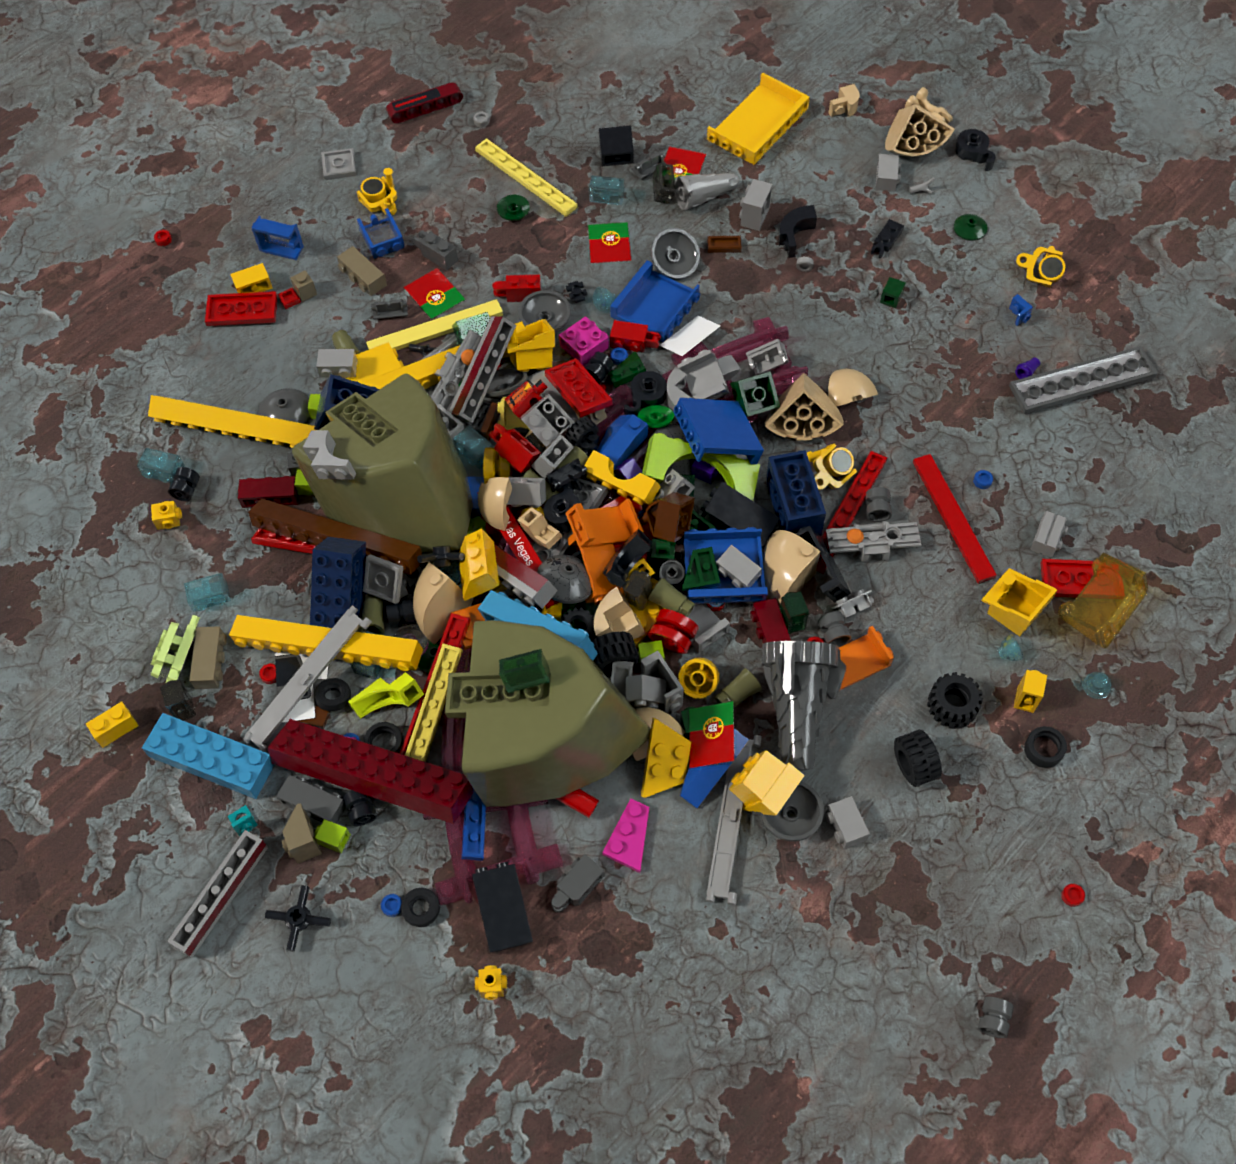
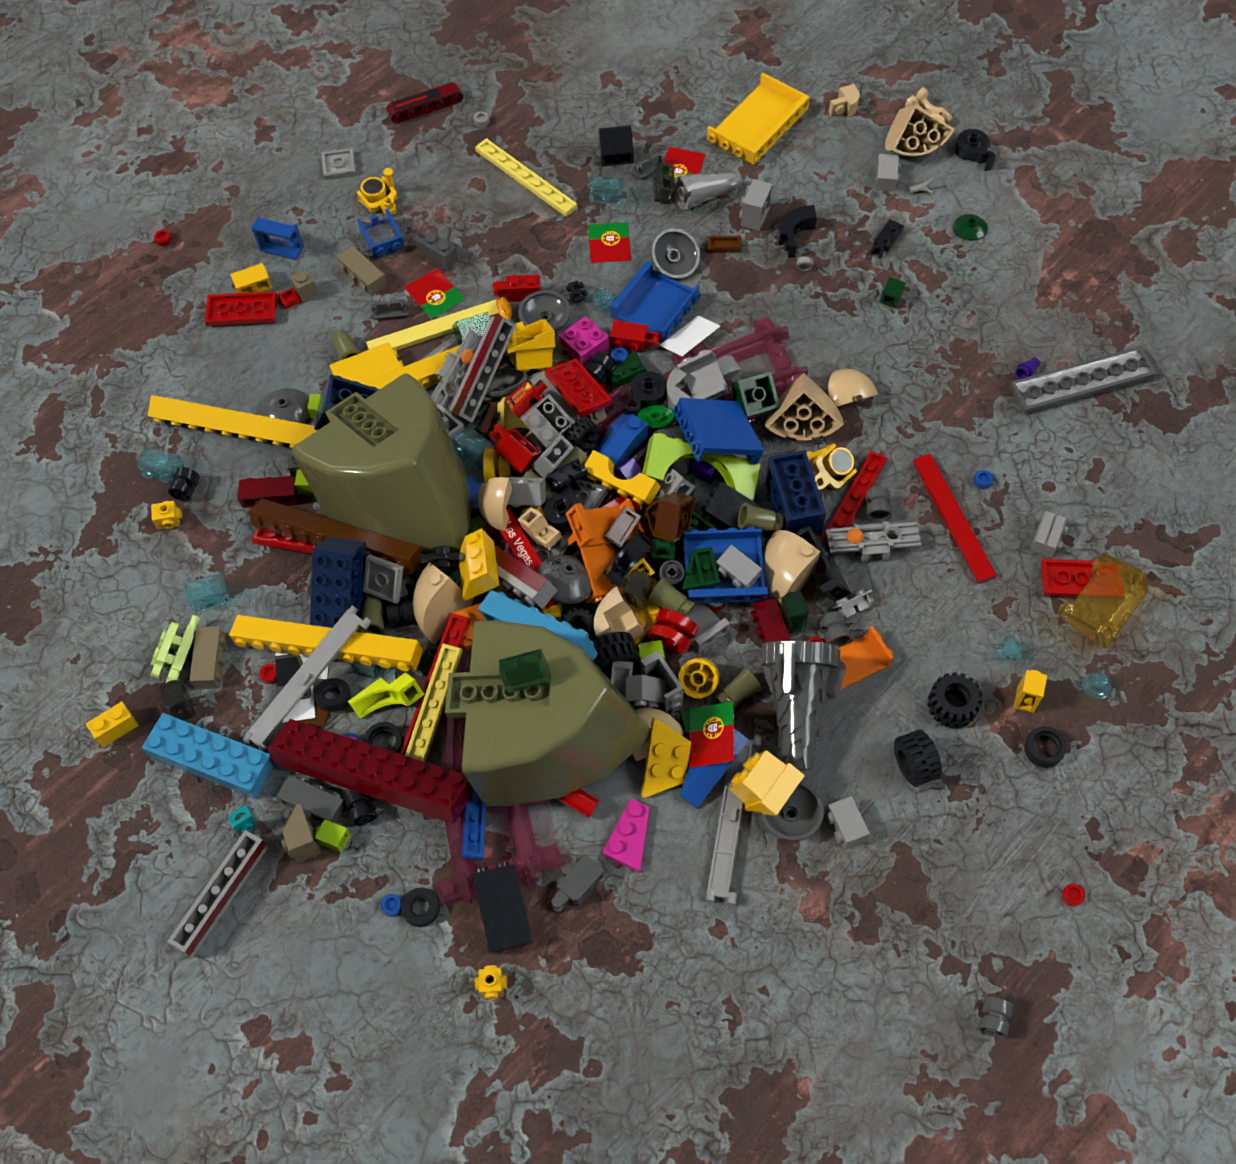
black bar [265,885,331,952] -> none
light grey arch [302,430,356,480] -> none
light grey brick [316,349,357,378] -> none
black bar [409,344,437,357] -> none
dark green dish [497,195,530,221] -> none
light grey hinge [746,339,789,375] -> none
yellow piece [981,568,1057,637] -> none
blue bracket [1009,294,1033,326] -> none
yellow piece [1016,246,1065,288] -> none
none -> light orange piece [496,297,512,320]
none -> tile [604,505,641,549]
none -> olive plant [738,502,784,531]

